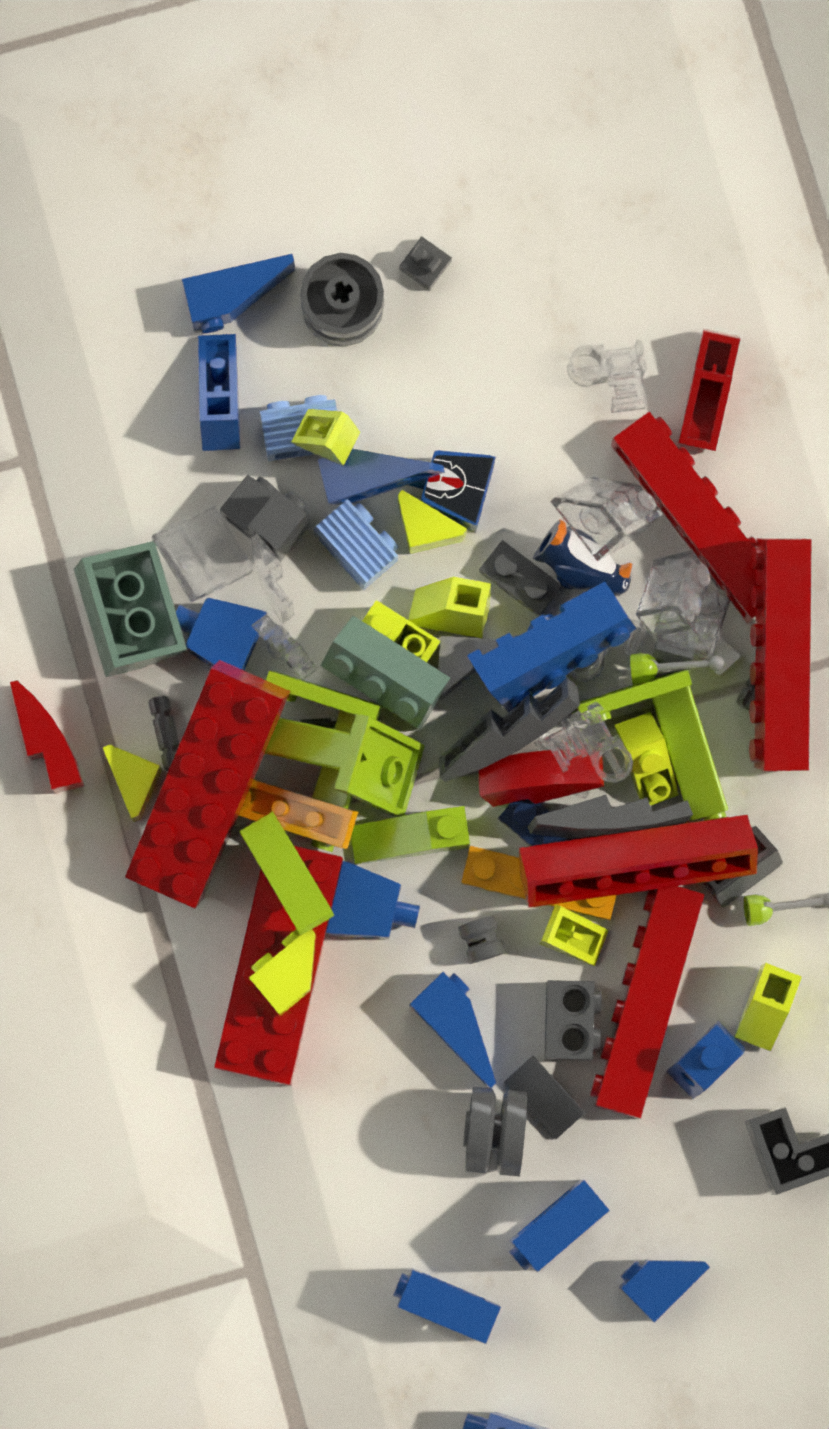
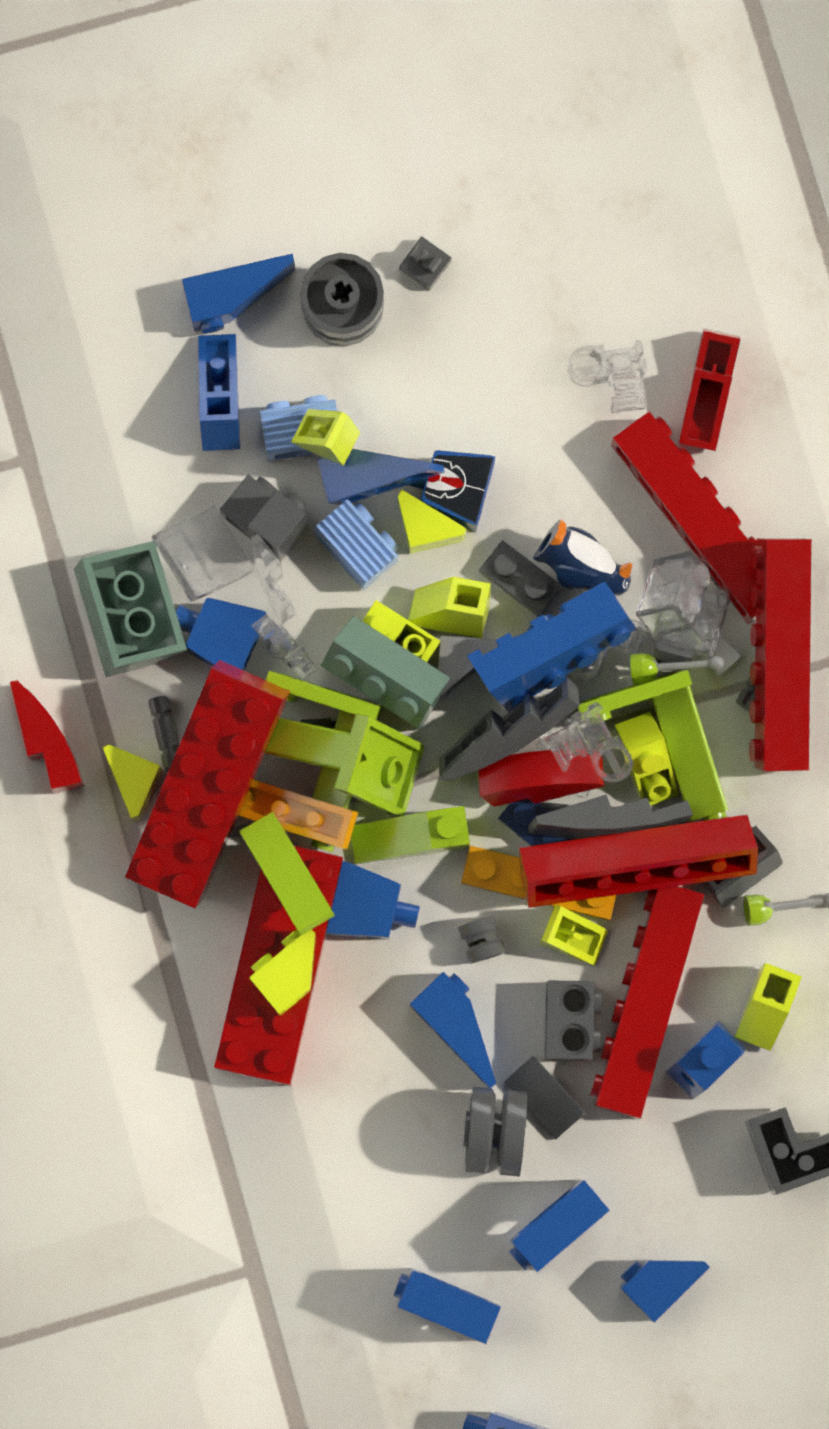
clear slope [550,477,663,561] -> none

